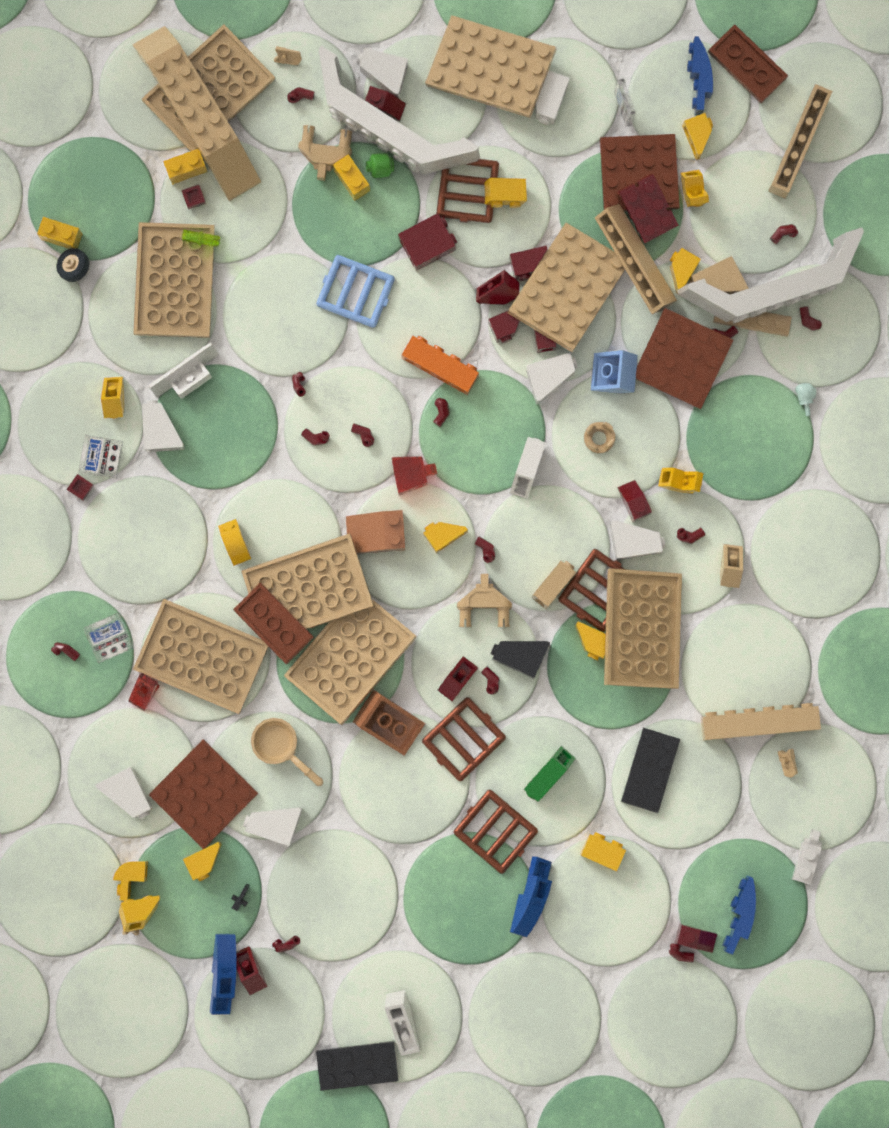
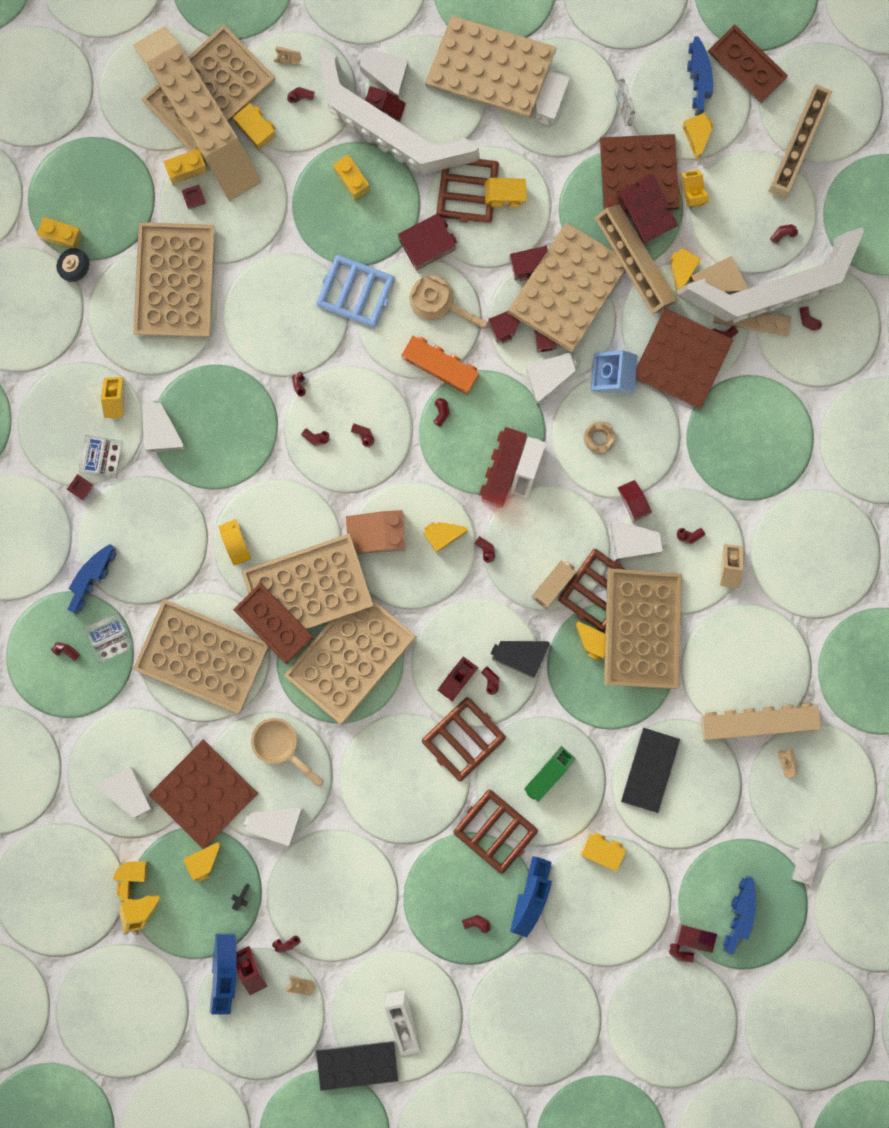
clear red slope [128,673,160,711] -> none
white bracket [149,343,219,399] -> none
clear neon green axle [182,229,221,247] -> none
tan connector [298,125,353,181] -> none
nougat slope [352,689,426,756] -> none
bright green head [366,153,394,178] -> none
clear red torso [391,456,437,495] -> none
tan connector [457,574,512,627] -> none
dark red slope [476,270,520,305] -> none
yellow brick [658,468,704,494] -> none
light aqua piece [795,383,816,416] -> none
none -> blue slope [67,544,117,614]
none -> yellow brick [233,103,276,150]
none -> tan piece [285,975,315,995]
none -> tan piece [409,275,489,329]
none -> dark red arm [462,915,491,933]
none -> clear red brick [479,427,527,508]

